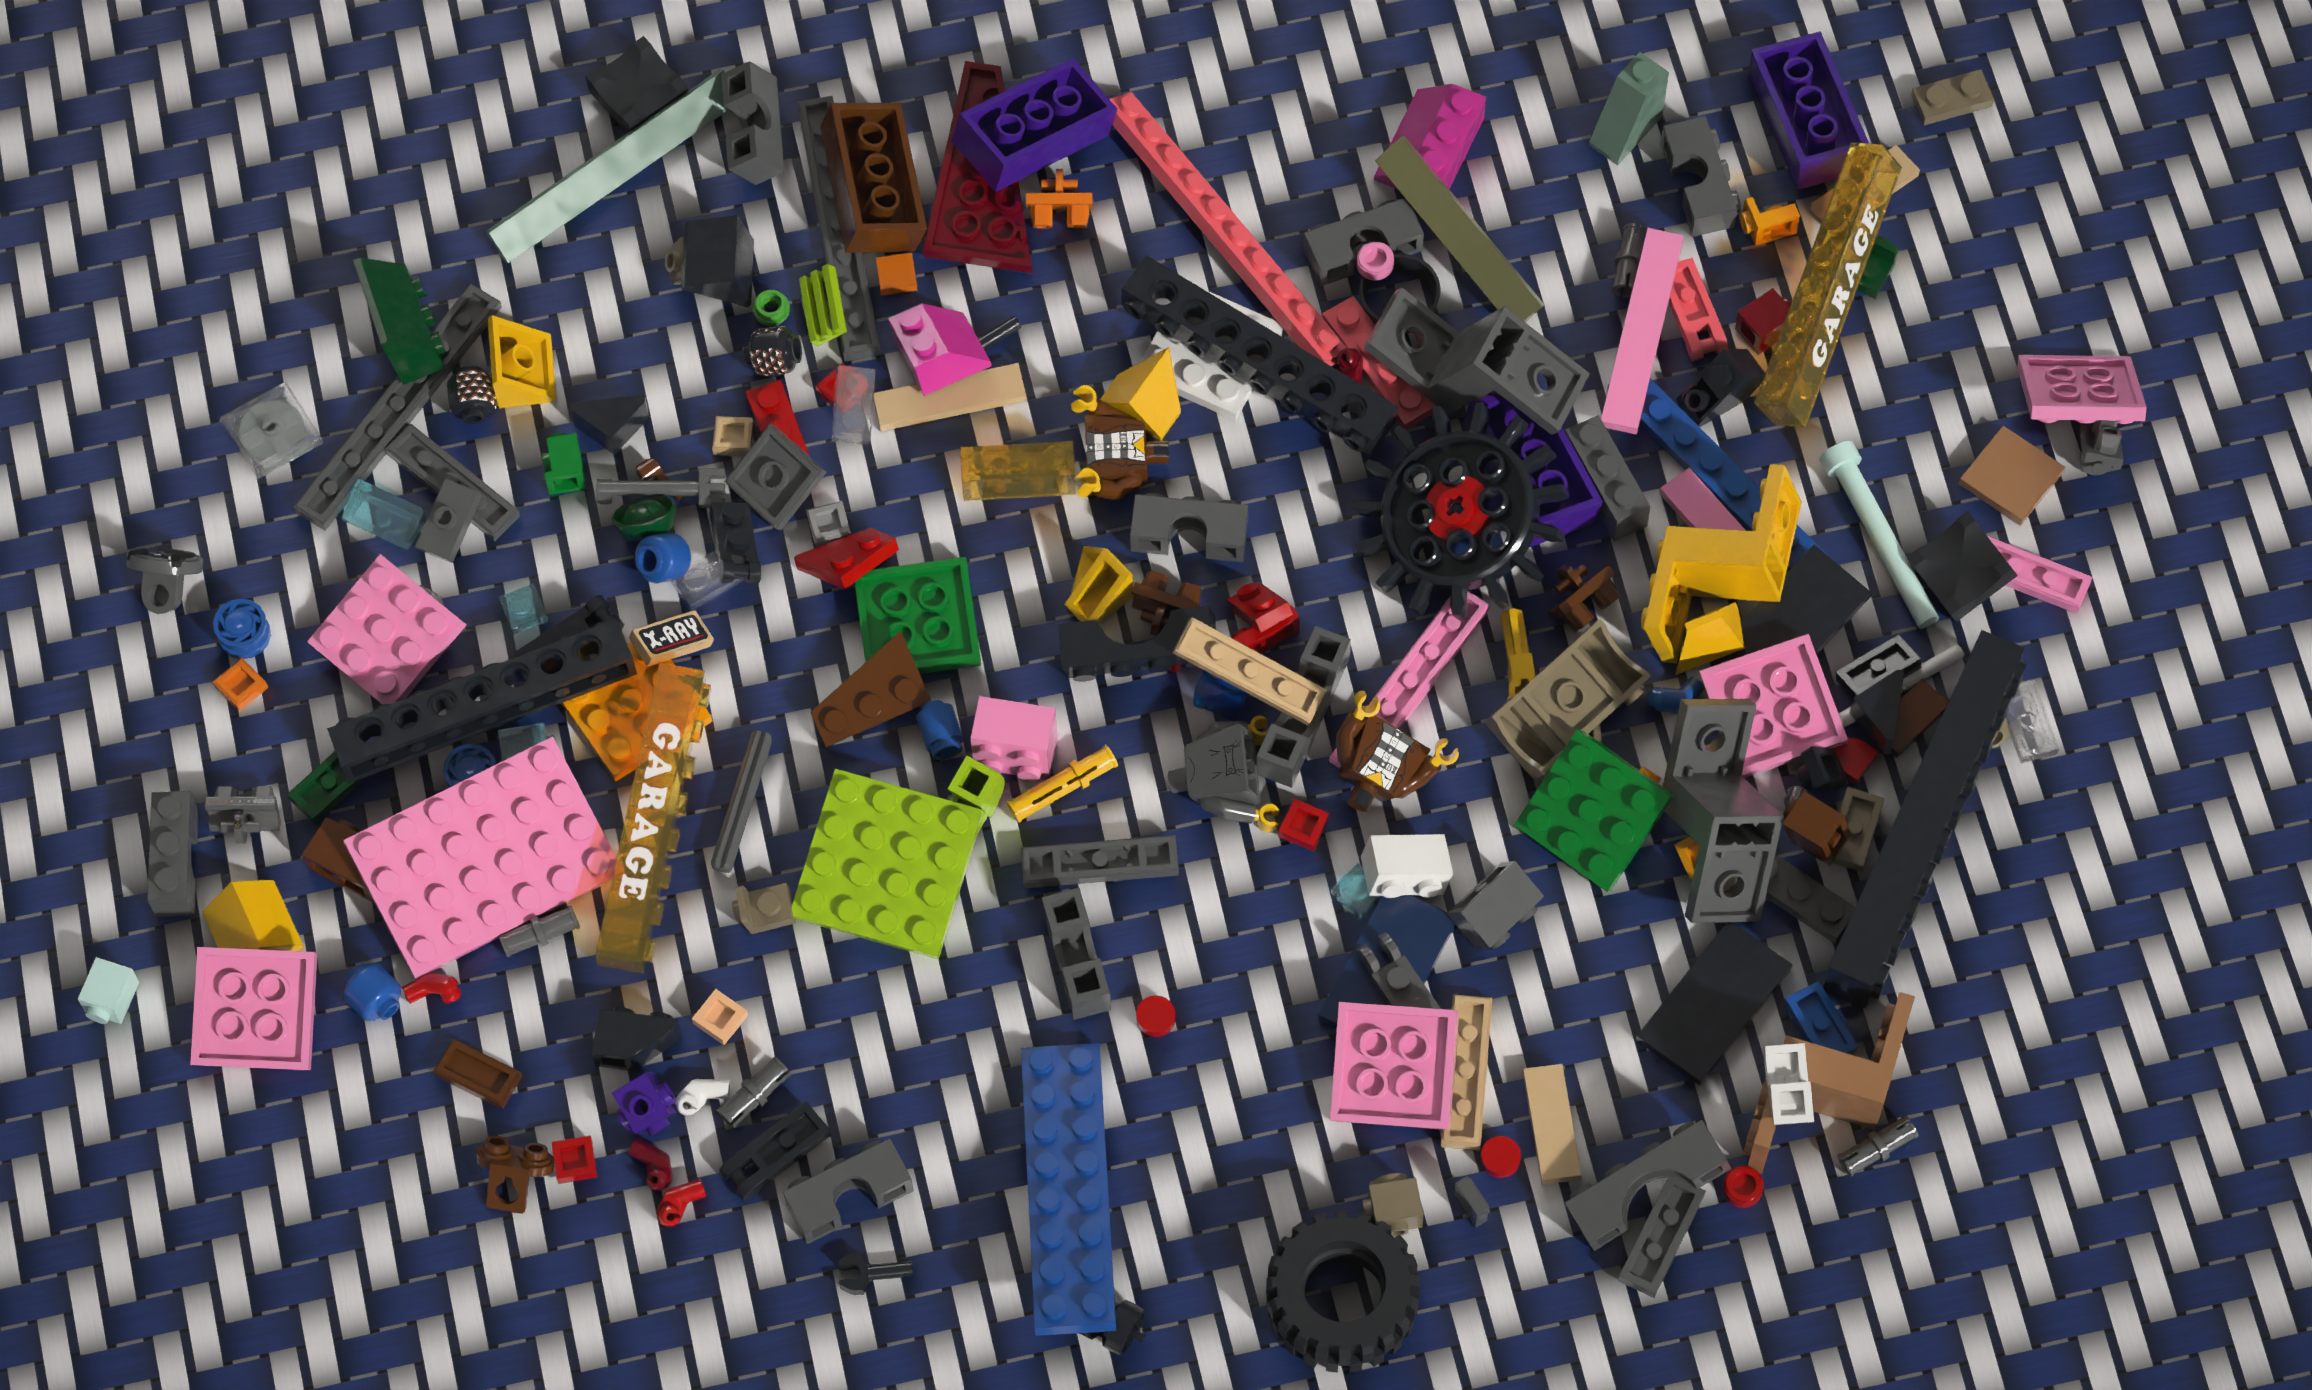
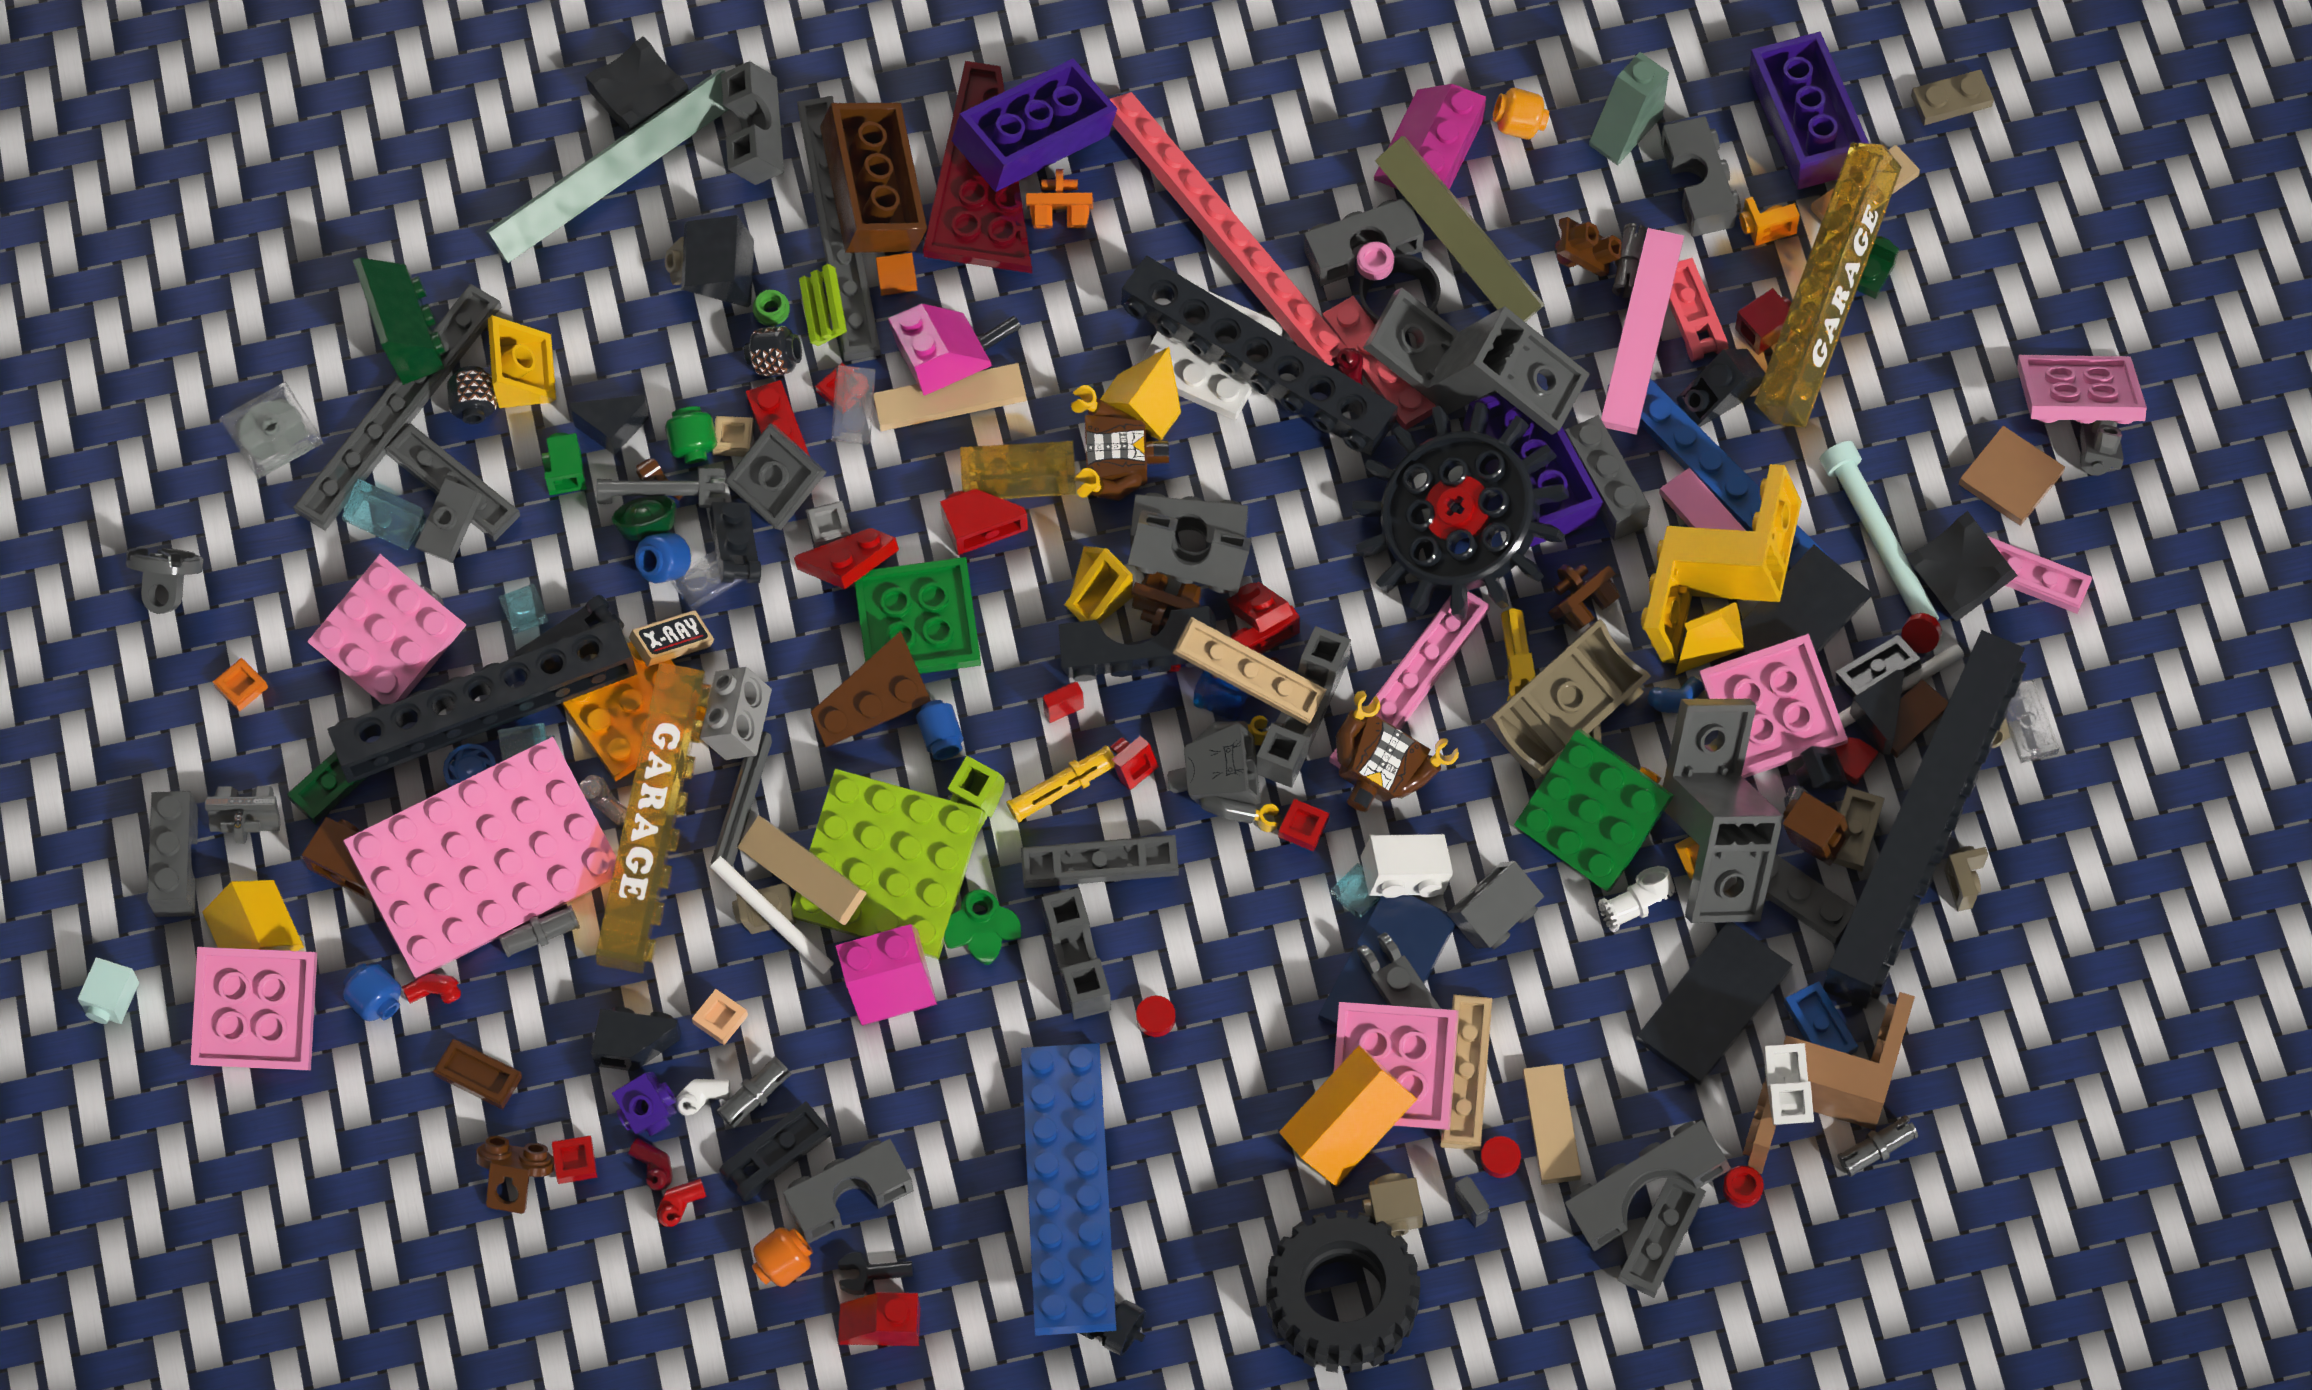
blue wheel [213,598,271,659] -> none
bright pink brick [971,696,1058,782] -> none
none -> clear arm [579,775,630,825]
none -> green head [665,406,717,464]
none -> light grey brick [700,667,772,760]
none -> white bar [710,856,834,974]
none -> tan tile [737,815,867,926]
none -> orange head [752,1228,813,1287]
none -> dark pink slope [836,924,938,1026]
none -> red slope [838,1292,921,1346]
none -> red slope [940,489,1028,555]
none -> green plate [944,889,1021,965]
none -> red tile [1043,682,1084,723]
none -> red tile [1110,736,1159,790]
none -> dark grey arch [1127,510,1252,593]
none -> light orange slope [1279,1045,1418,1187]
none -> light orange head [1492,88,1549,140]
none -> reddish brown hips [1555,217,1622,277]
none -> white connector [1598,866,1675,932]
none -> red tile [1901,613,1942,653]
none -> dark tan bracket [1944,846,1988,912]

